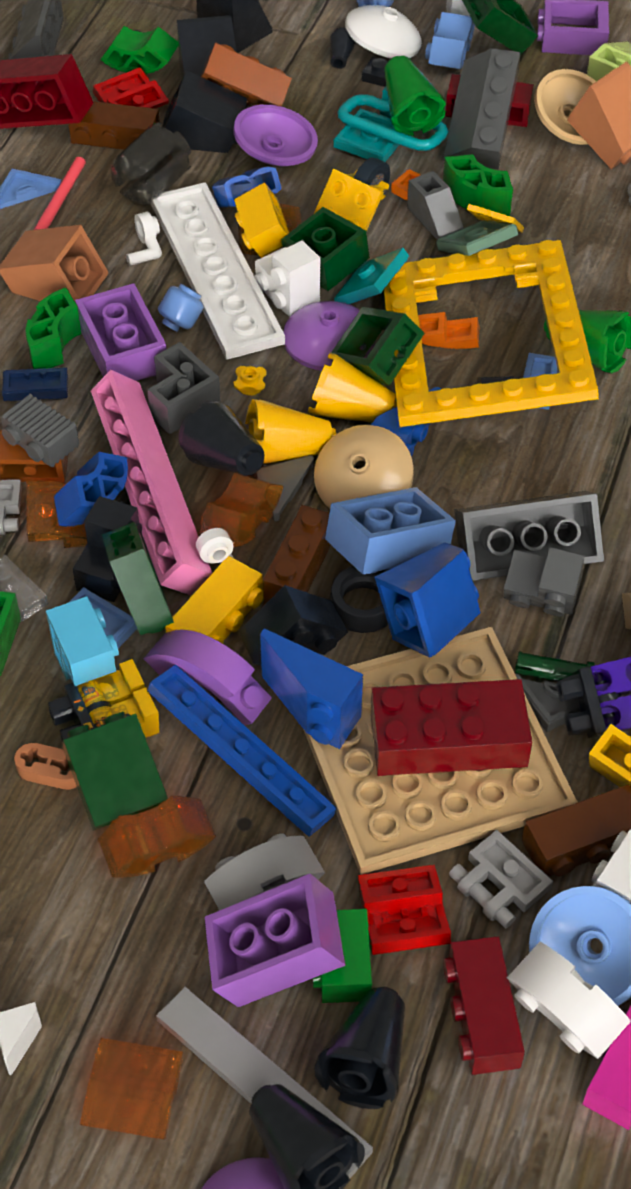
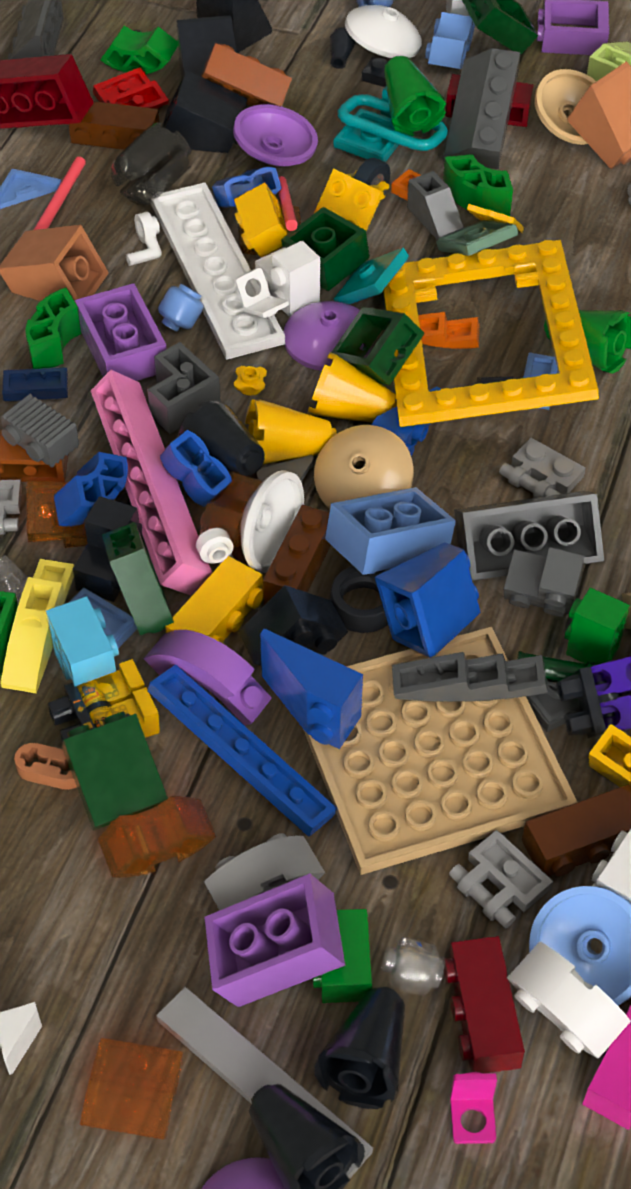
red slope [358,865,451,955] -> none
dark red brick [370,679,533,776] -> none
none -> light yellow slope [1,559,74,694]
none -> blue brick [160,430,232,507]
none -> white bracket [234,268,289,318]
none -> white dish [241,470,304,573]
none -> coral bar [278,176,297,231]
none -> clear head [382,937,445,996]
none -> dark grey slope [392,652,548,702]
none -> dark pink bracket [450,1072,497,1144]
none -> light grey plate [499,438,586,498]
none -> green brick [564,587,630,665]

